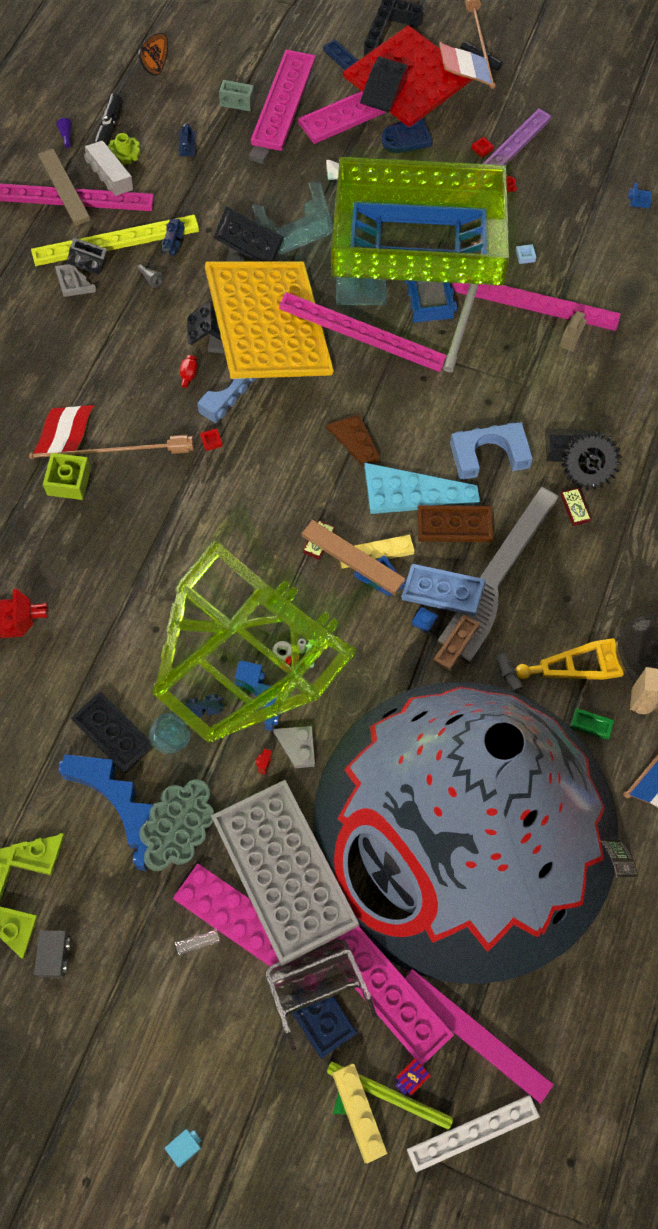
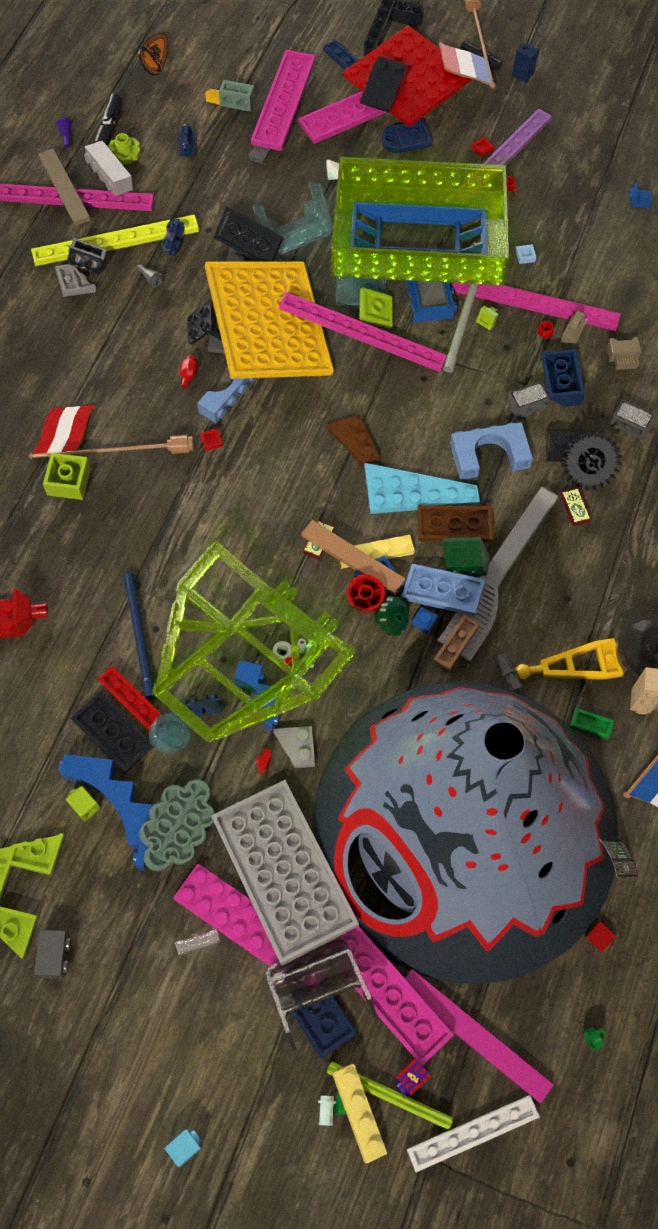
none -> lime brick [65,786,100,822]
none -> red plate [97,666,166,734]
none -> dark blue piece [123,573,156,699]
none -> yellow slope [205,89,220,105]
none -> light aqua pin [318,1096,336,1126]
none -> red cylinder [347,574,385,614]
none -> lime tile [360,287,393,329]
none -> dark green plant [374,597,408,636]
none -> dark green slope [443,537,490,577]
none -> lime tile [476,305,498,330]
none -> brick [507,381,550,419]
none -> dark blue hinge [512,44,539,83]
none -> red plate [537,321,554,338]
none -> dark blue slope [540,349,585,407]
none -> green tile [584,1027,606,1051]
none -> red tile [585,921,617,953]
none -> dark tan piece [607,337,641,370]
none -> brick [610,400,655,440]

